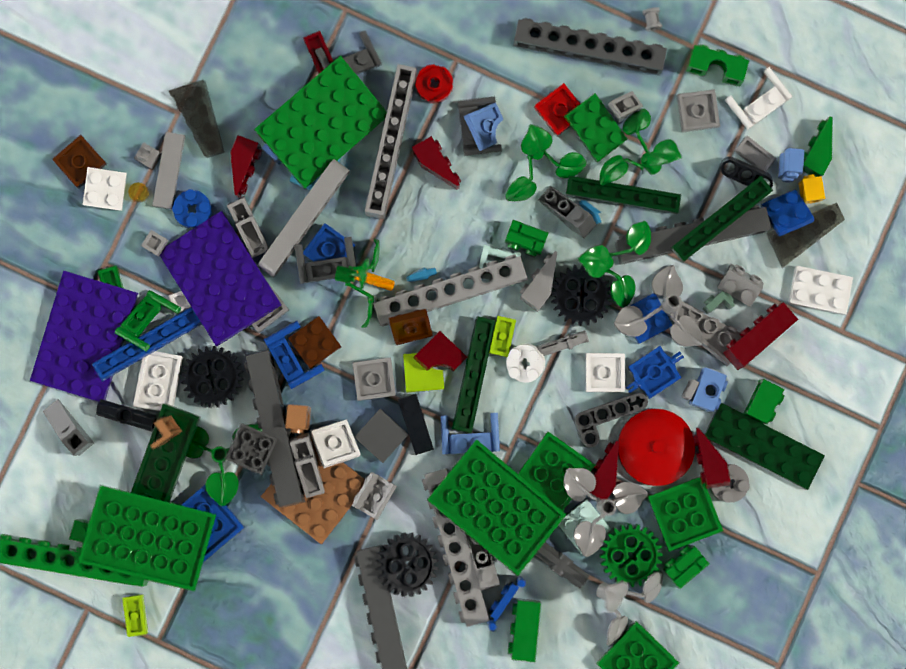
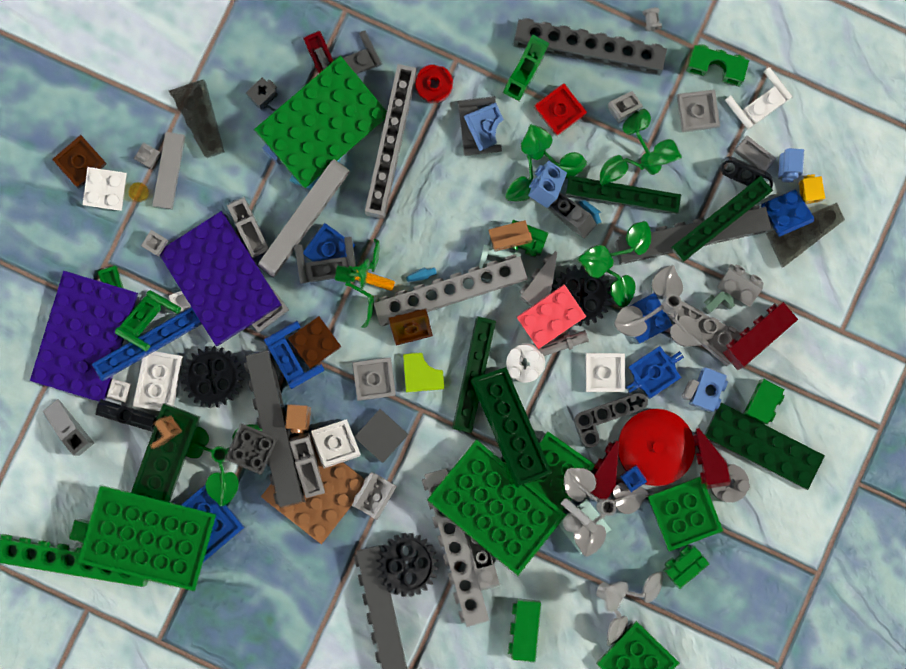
lime plate [122,594,148,637] -> none
blue plate [172,189,211,228] -> none
dark red slope [230,135,262,198] -> none
black slope [398,394,434,455] -> none
dark red slope [412,136,461,190] -> none
dark red tile [413,331,467,371] -> none
medium blue plate [440,413,500,454] -> none
blue plate [487,576,526,631] -> none
lime plate [489,316,516,357] -> none
dark grey piece [535,542,590,588] -> none
green plate [564,93,628,162] -> none
green gear [599,523,663,587] -> none
white plate [788,266,853,315] -> none
green slope [803,116,833,177] -> none
none -> white tile [106,379,132,402]
none -> dark grey brick [246,77,278,110]
none -> dark green plate [471,367,552,488]
none -> medium nougat panel [489,220,532,252]
none -> green arch [503,35,550,101]
none -> coral plate [517,284,586,349]
none -> medium blue brick [528,160,567,208]
none -> light grey tile [561,499,597,533]
none -> blue tile [620,465,647,492]

